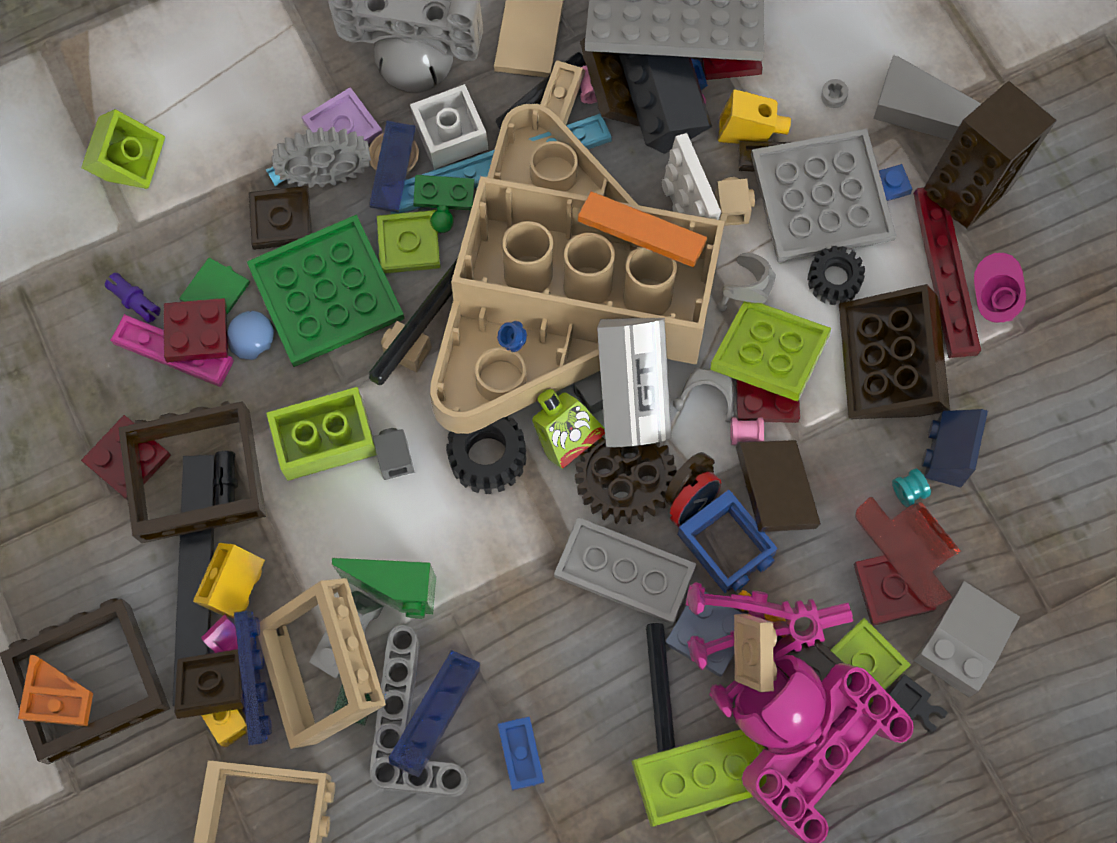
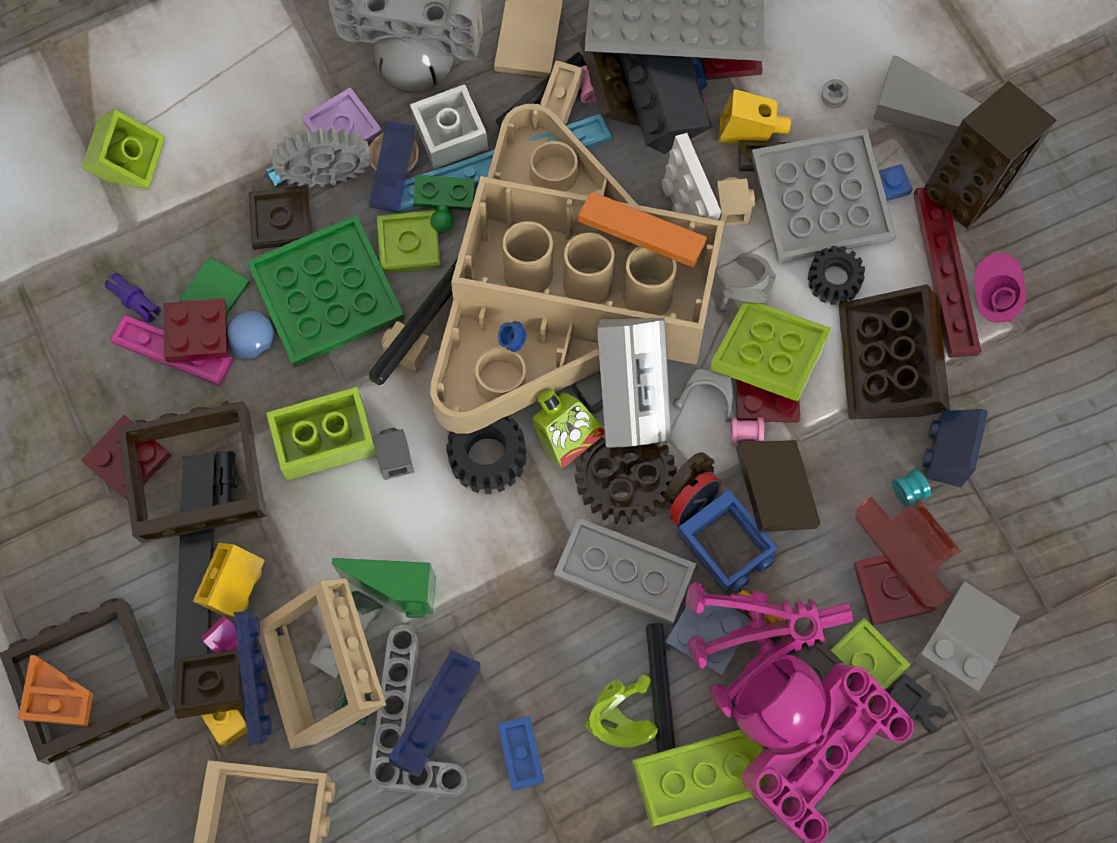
tan plate [734,614,777,692] -> none
none -> lime helmet [584,674,658,748]

